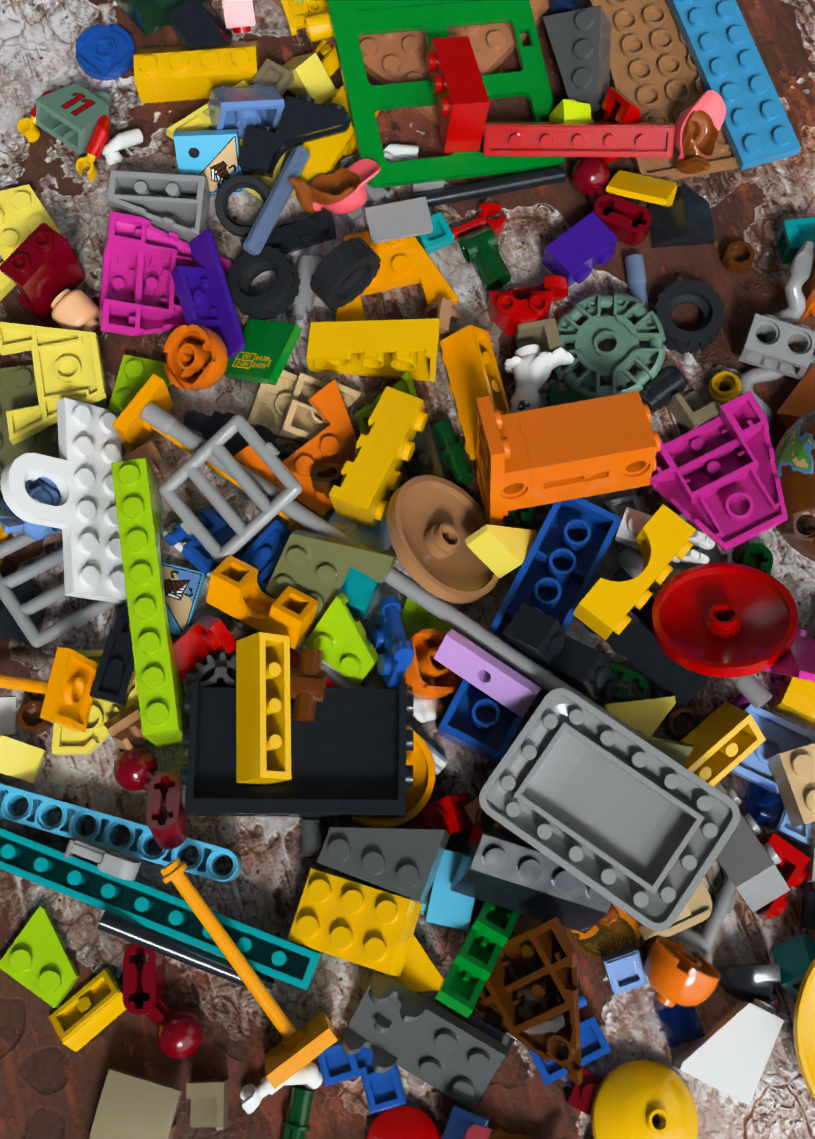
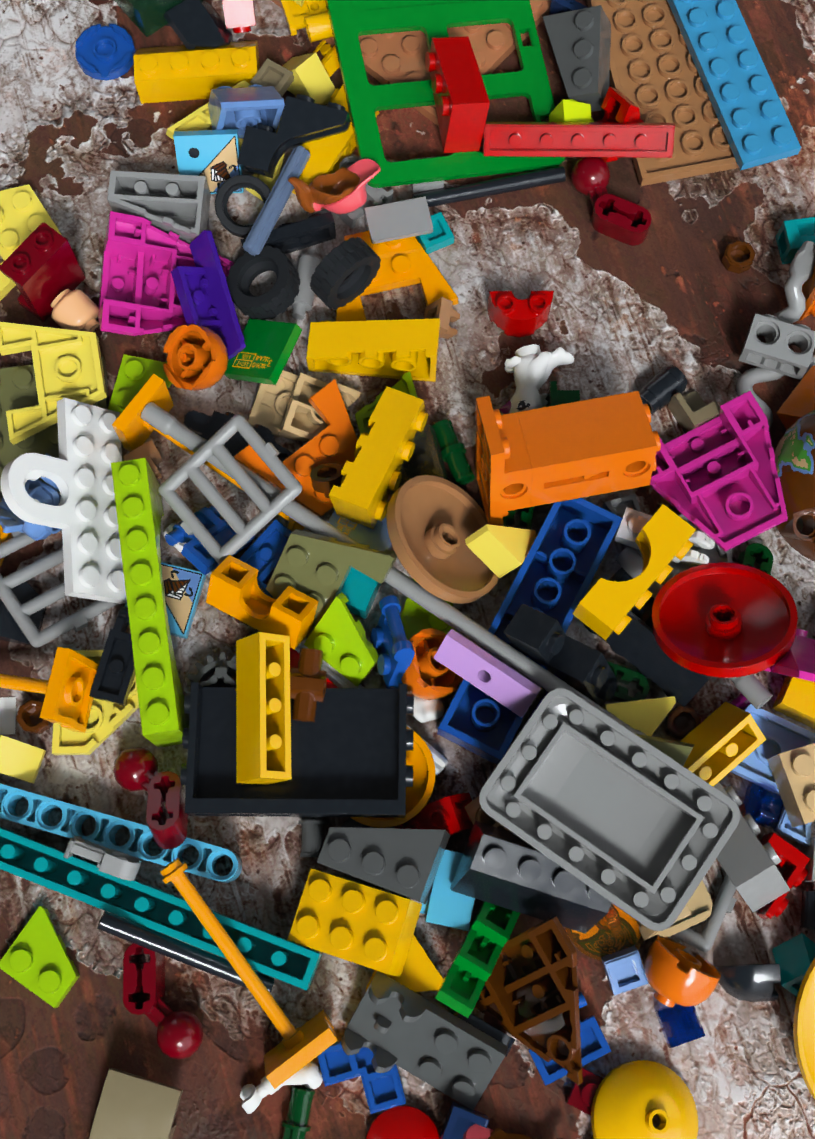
sand green torso [17,84,111,181] -> none
yellow slope [49,967,126,1052] -> none
white arm [102,128,143,165] -> none
medium nougat tile [104,705,147,752] -> none
red bracket [172,614,236,682] -> none
dark tan panel [186,1078,229,1131] -> none
white arm [383,144,419,162] -> none
light orange brick [440,324,510,461] -> none
red bar [450,202,507,240] -> none
dark green piece [459,226,511,291] -> none
red bar [508,275,569,301] -> none
dark tan panel [515,317,562,352] -> none
dark purple brick [542,212,618,287] -> none
sand green plate [553,292,666,400] -> none
yellow slope [605,170,678,207] -> none
sand blue piece [624,254,650,348] -> none
black slope [648,186,715,248] -> none
black tyre [652,279,726,354] -> none
white slope [673,998,784,1105] -> none
dark orange hair [674,90,726,174] -> none
yellow plate [708,371,742,403] -> none

